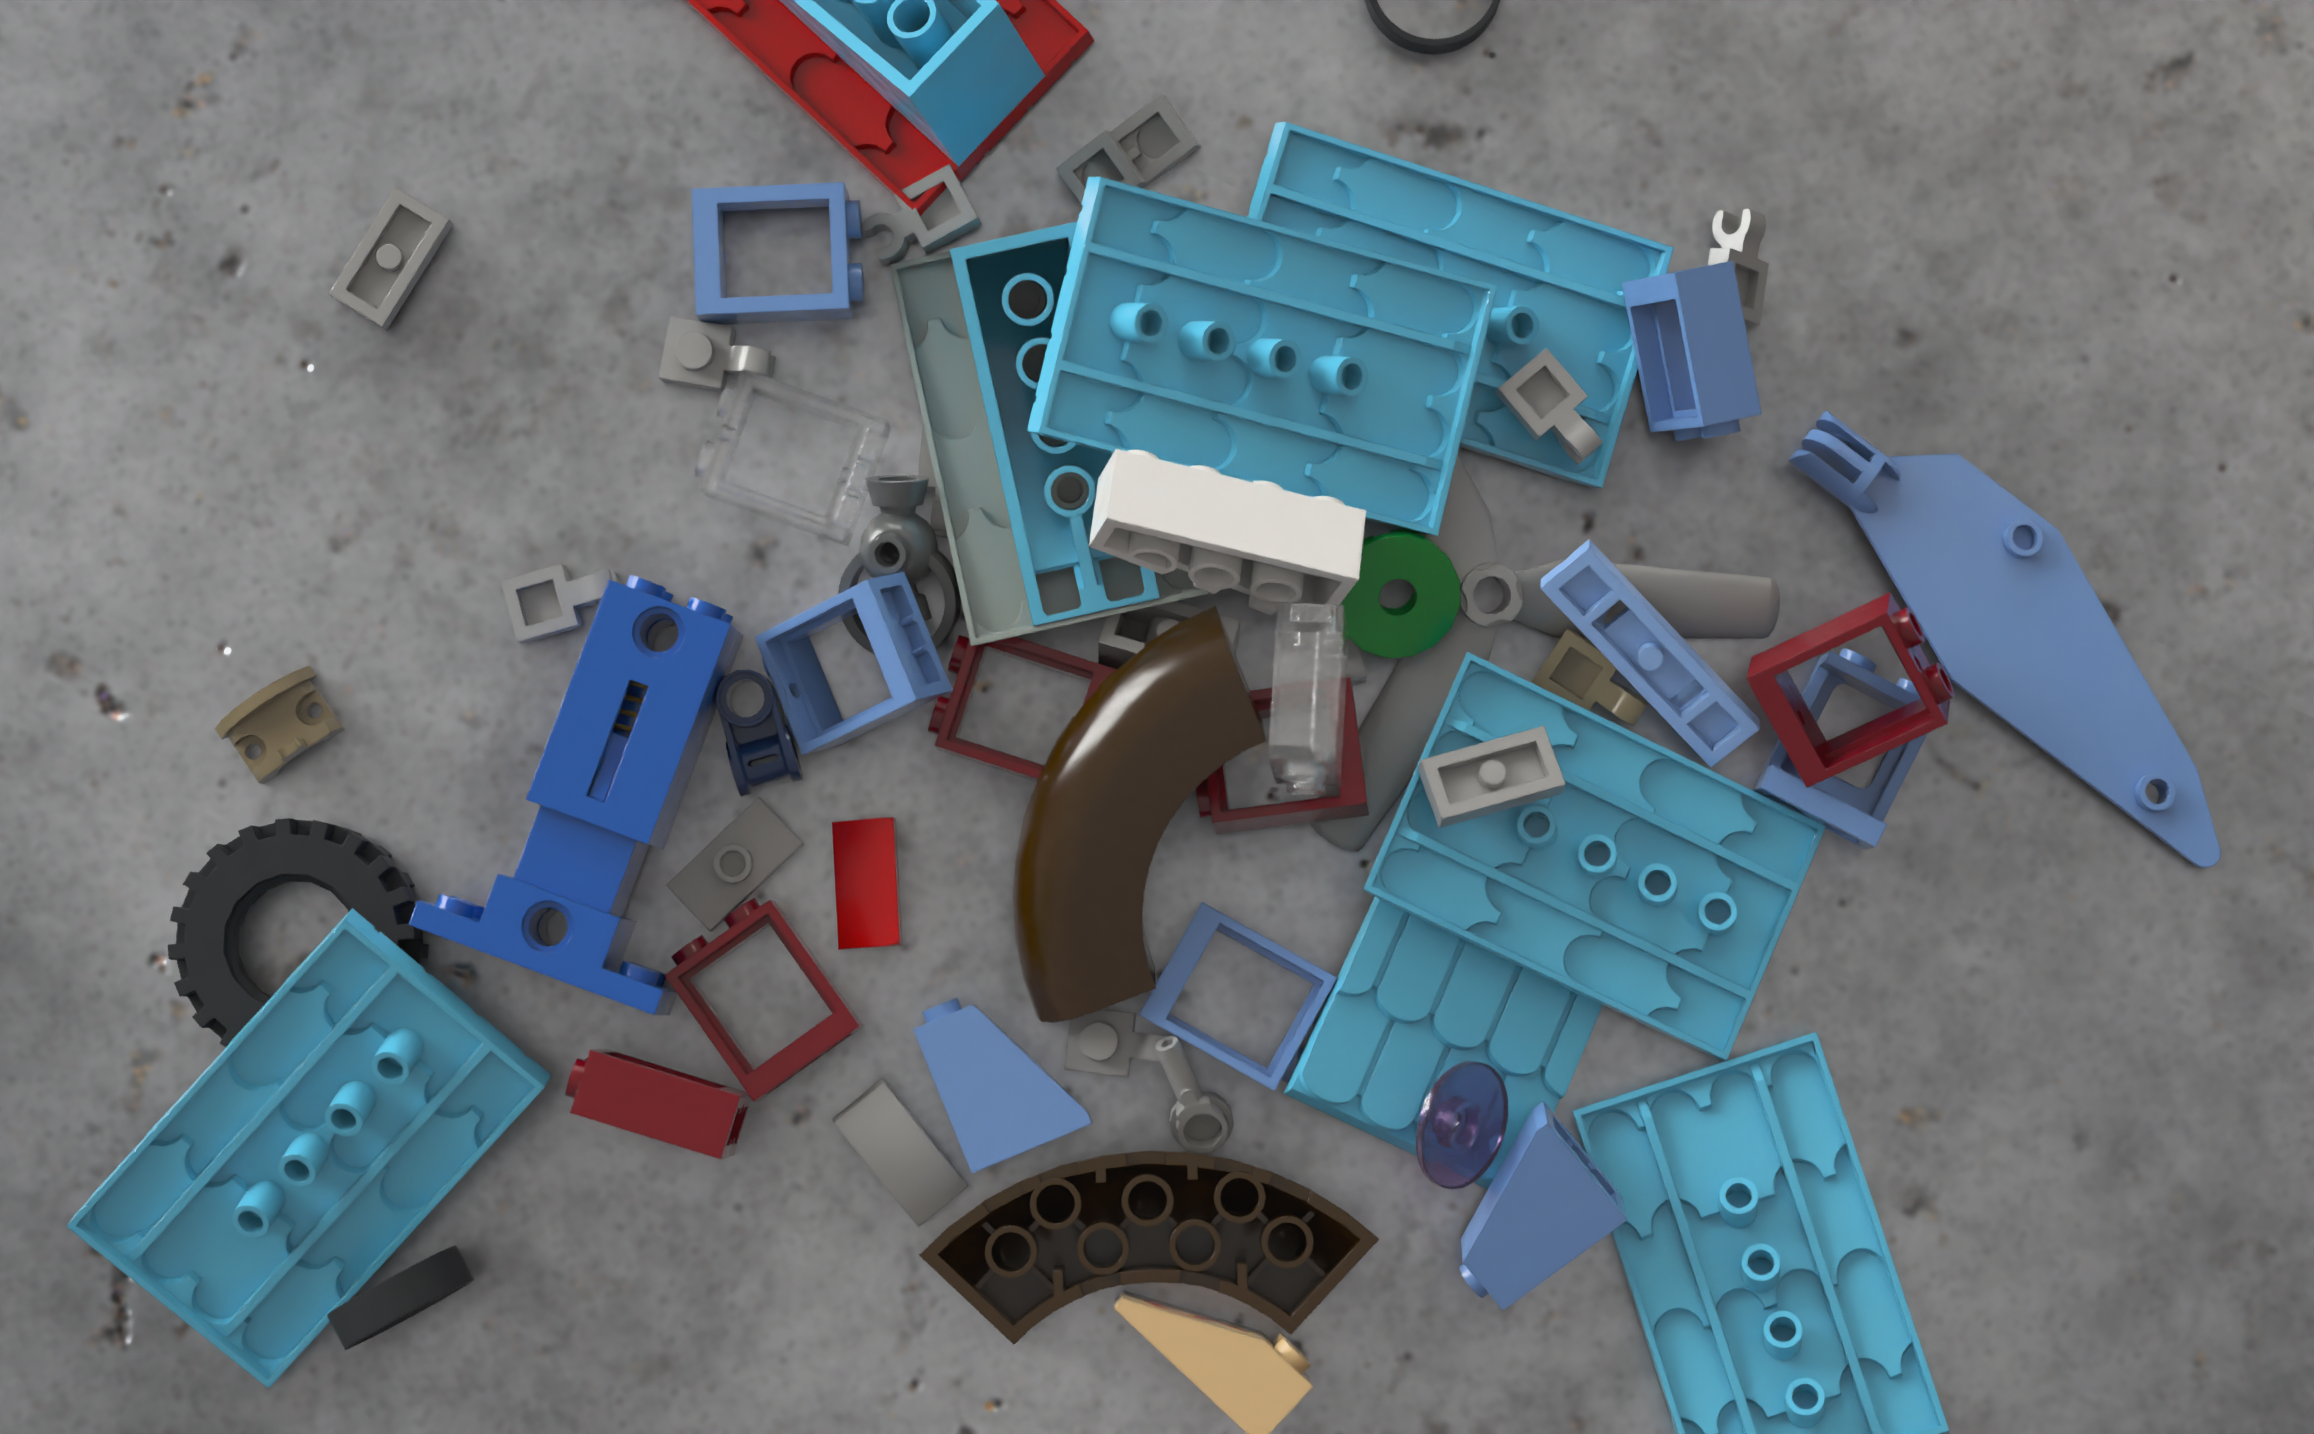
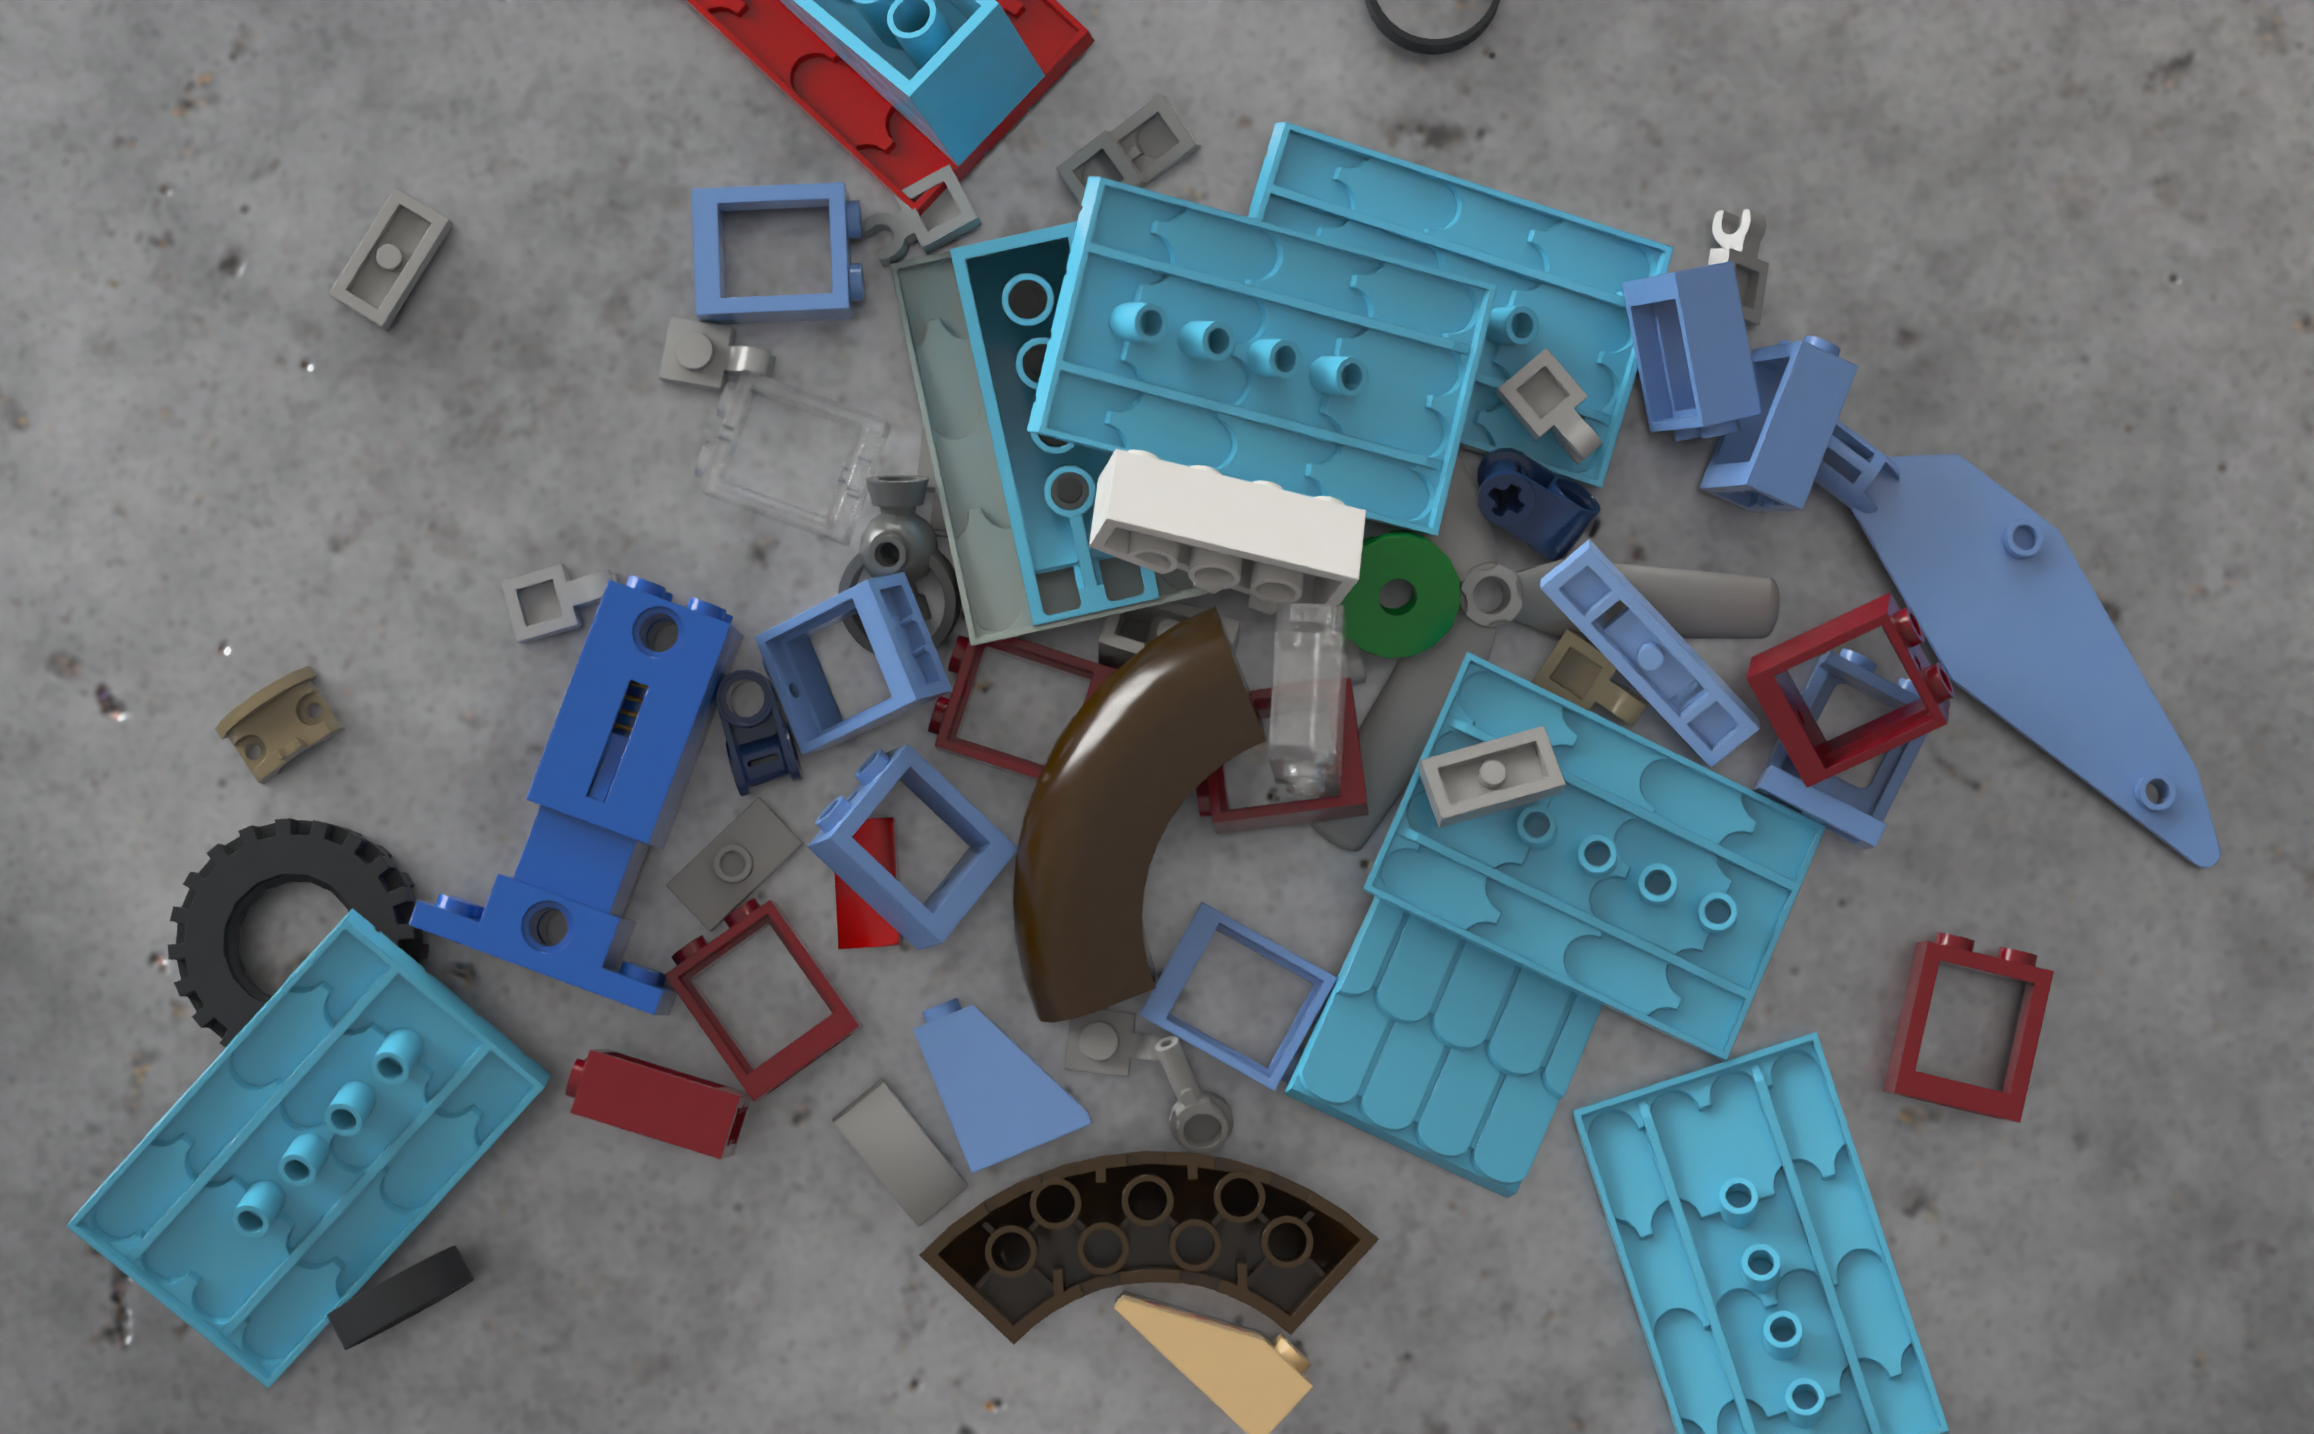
clear purple dish [1416,1061,1508,1189] -> none
medium blue slope [1459,1101,1627,1310] -> none
none -> medium blue window [807,744,1018,951]
none -> dark blue piece [1477,448,1601,561]
none -> medium blue window [1699,336,1858,513]
none -> dark red window [1883,932,2054,1123]

